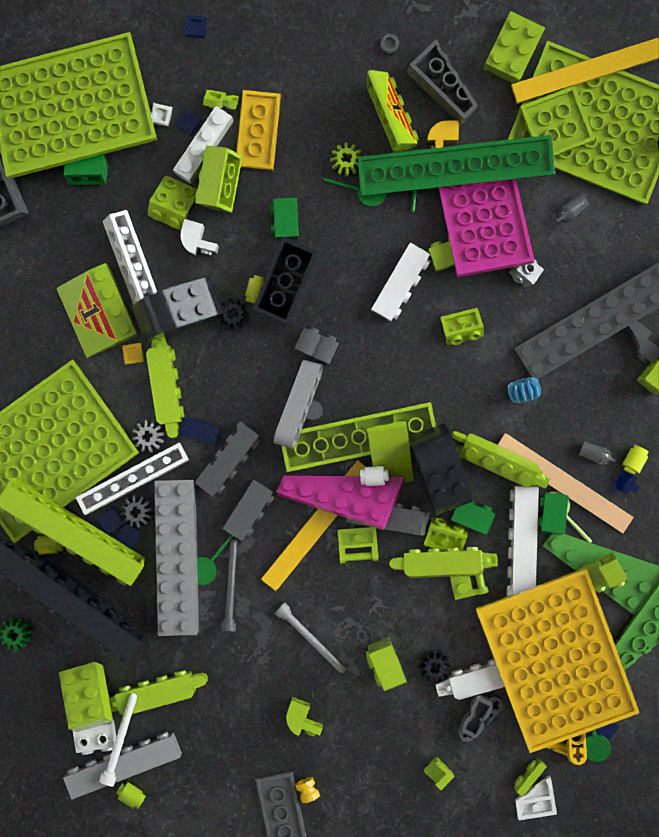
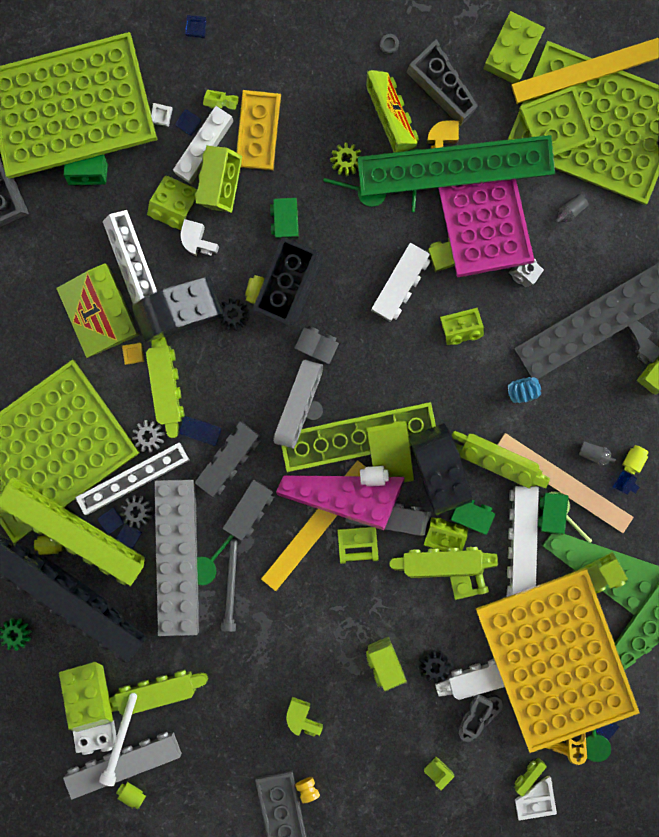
light grey piece [274,602,346,673] -> none

